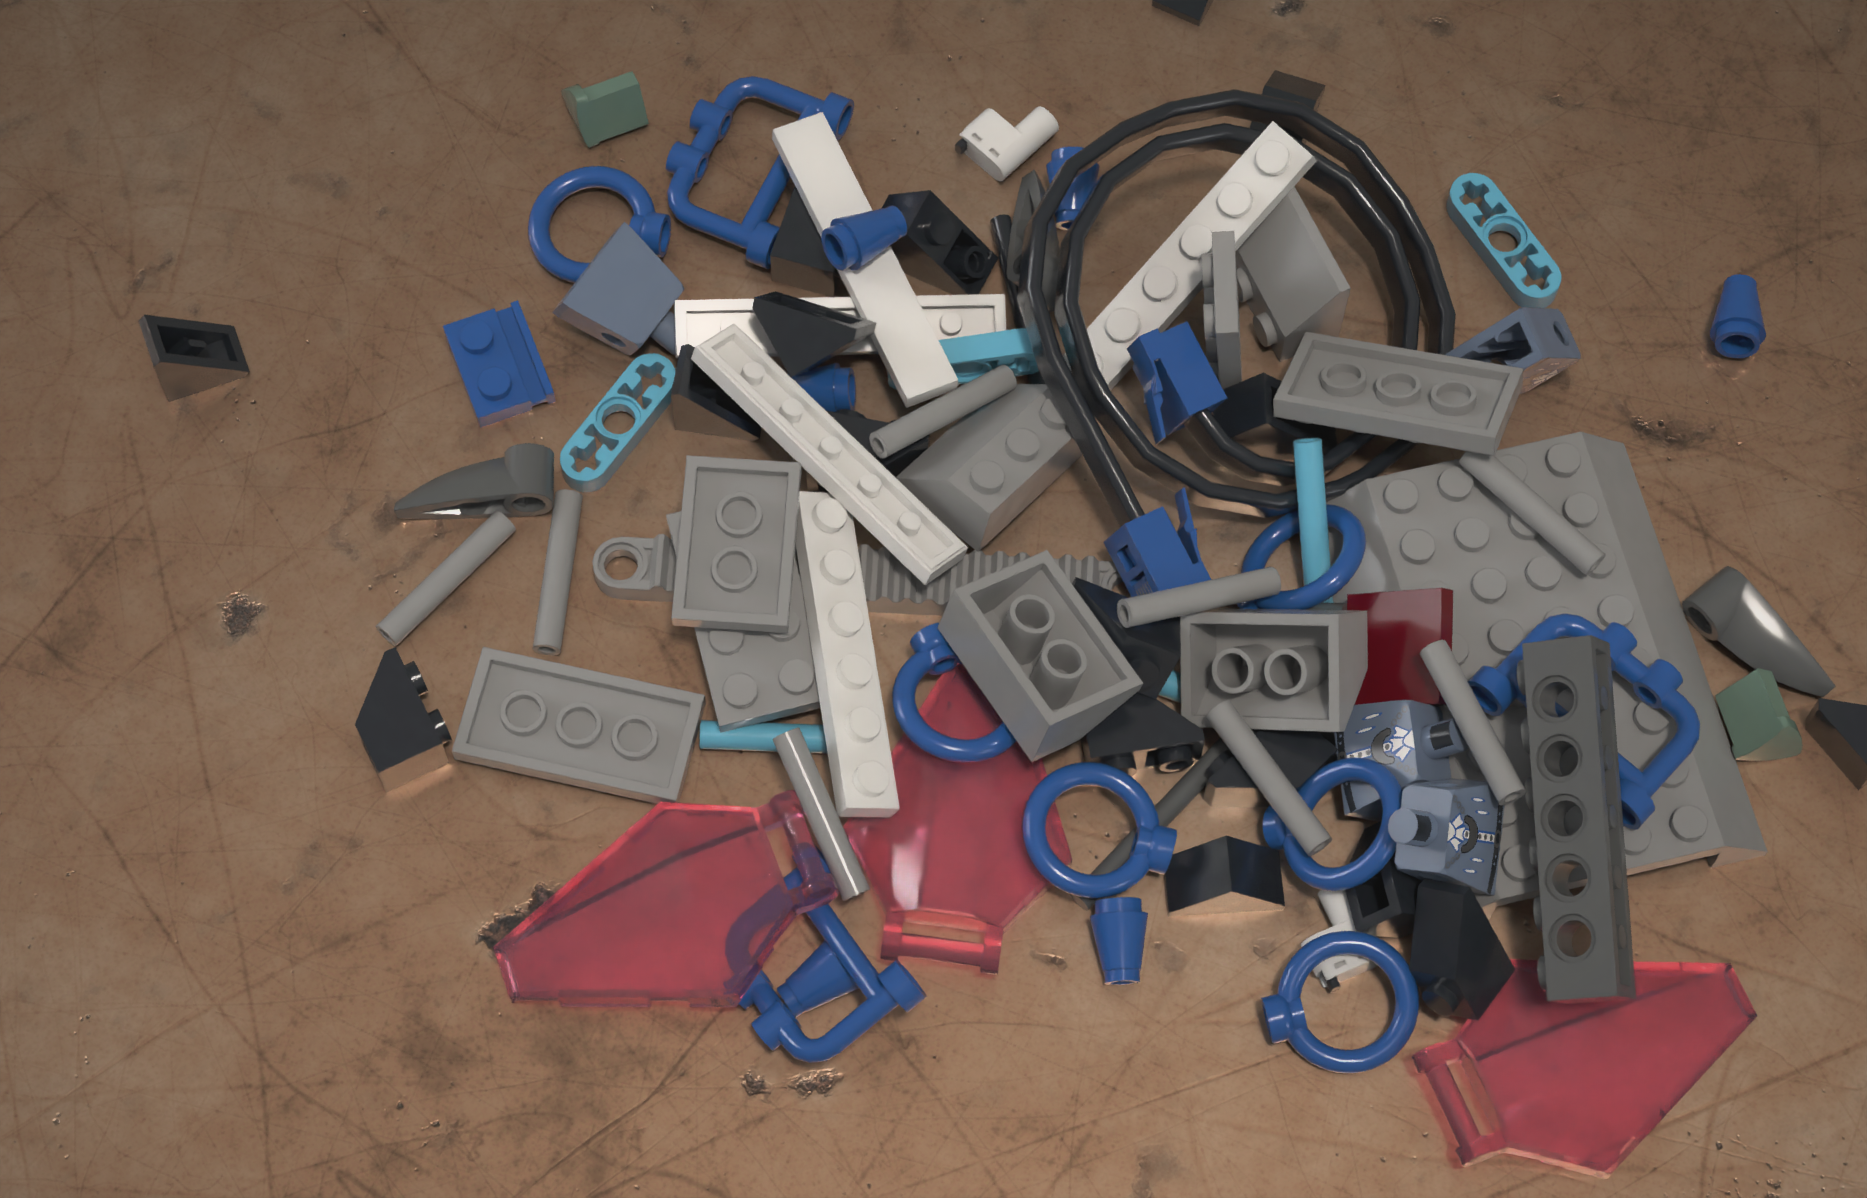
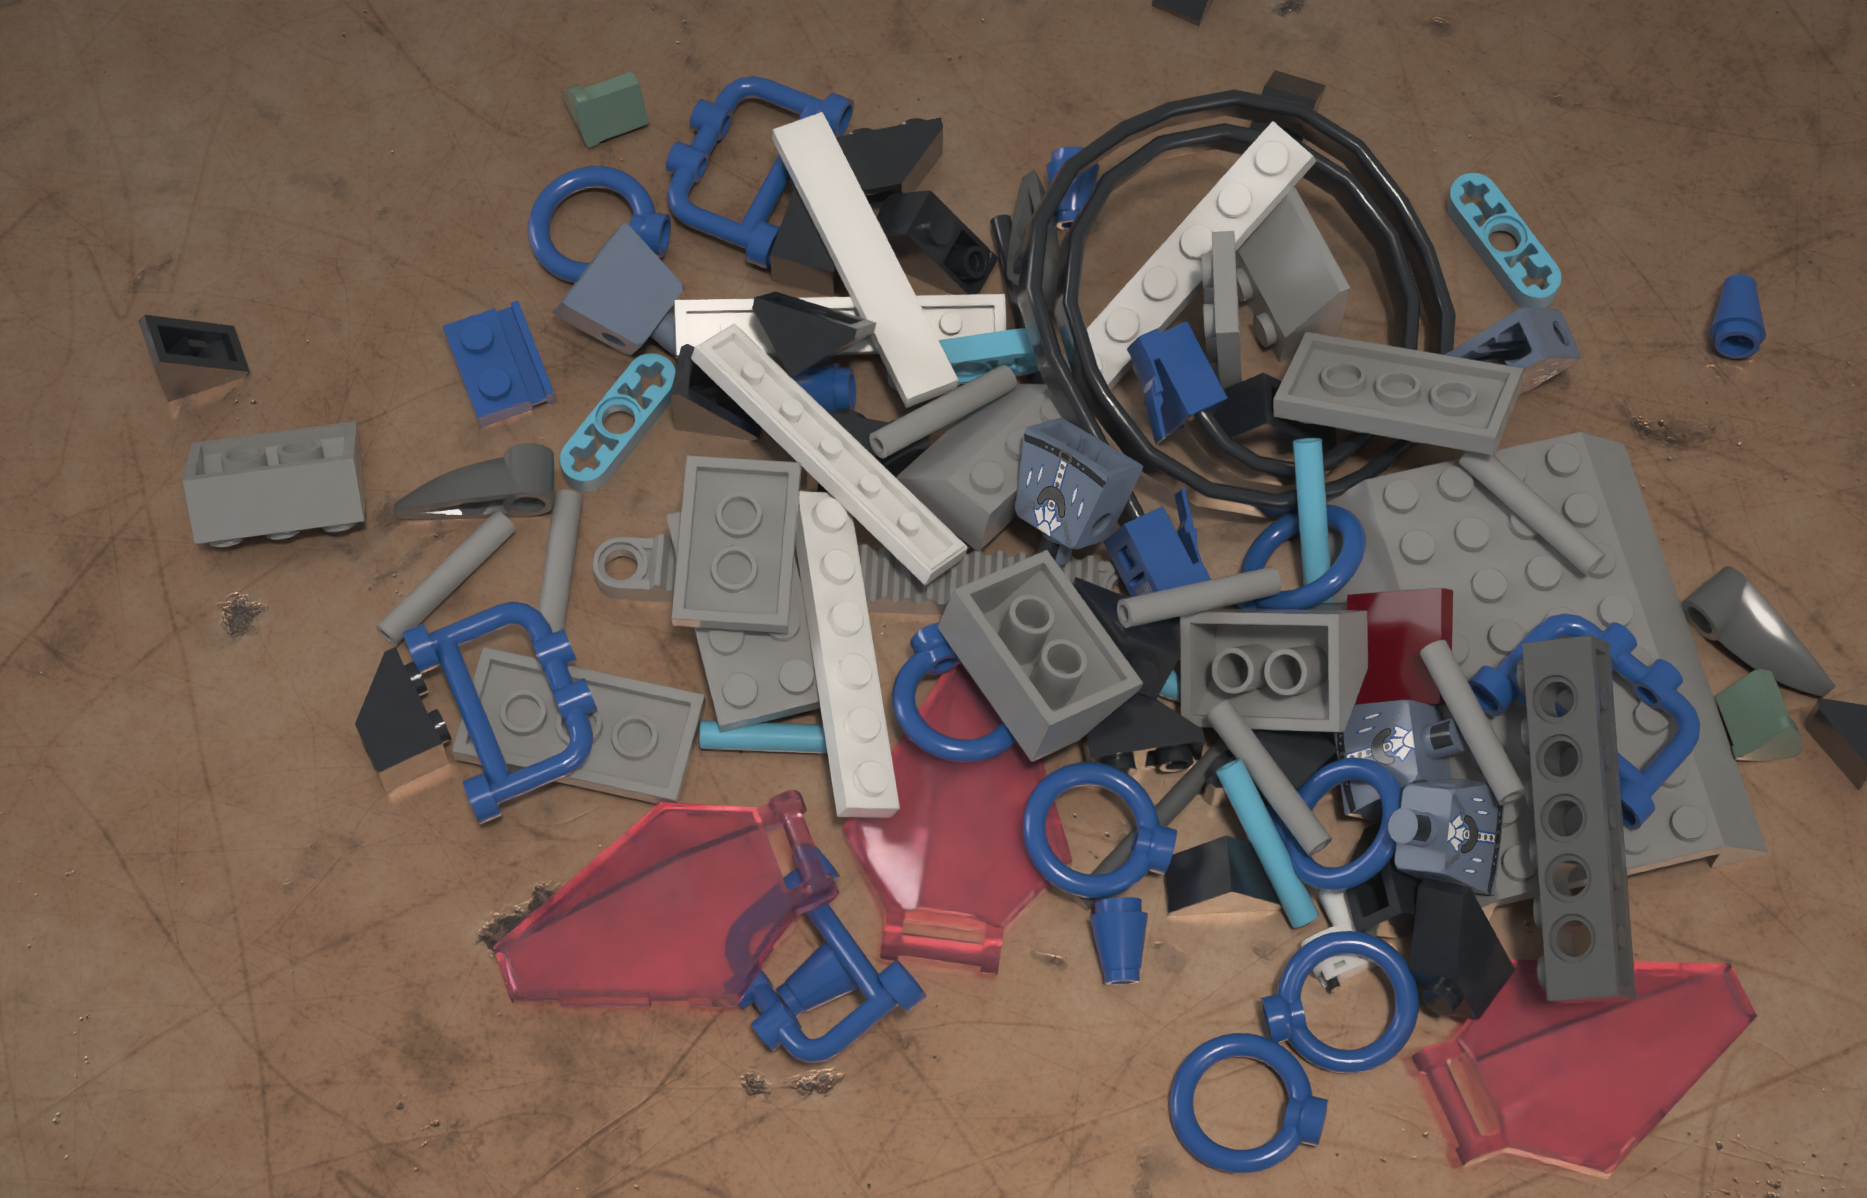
light grey piece [773,727,870,901] -> none
blue cone [821,205,907,270] -> none
white piece [955,106,1059,181] -> none
none -> light grey slope [182,421,366,547]
none -> blue bar [402,602,598,824]
none -> black slope [836,118,943,214]
none -> sand blue torso [1015,417,1143,565]
none -> blue piece [1169,1033,1329,1174]
none -> medium azure piece [1215,758,1319,928]

